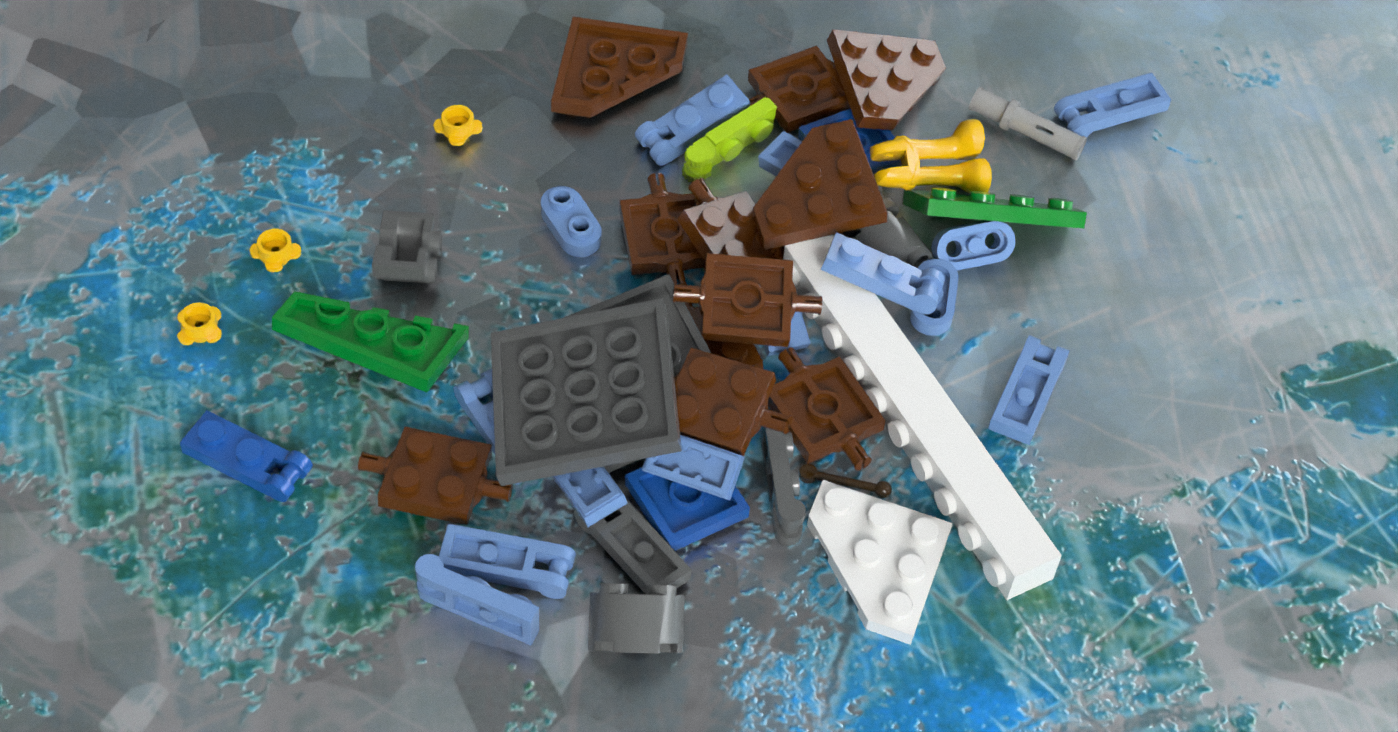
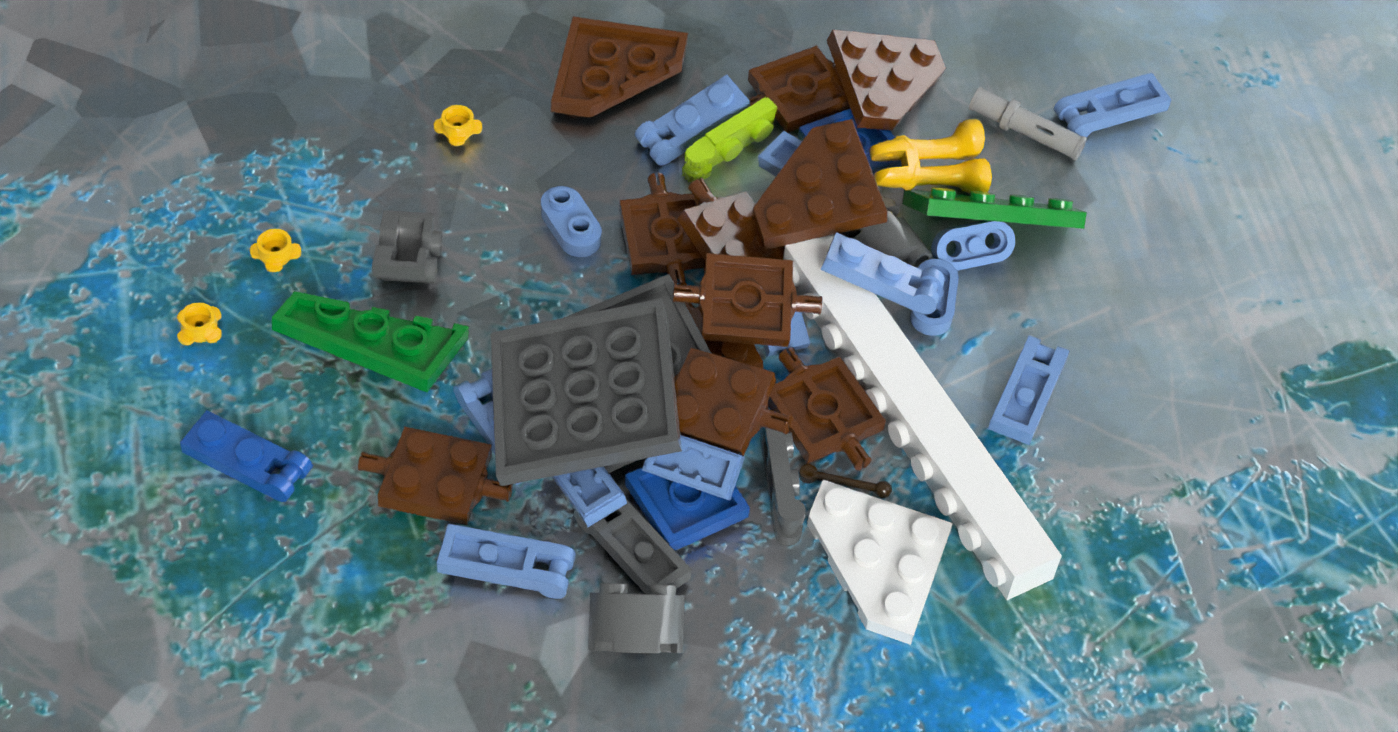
medium blue plate [415,554,539,646] -> none

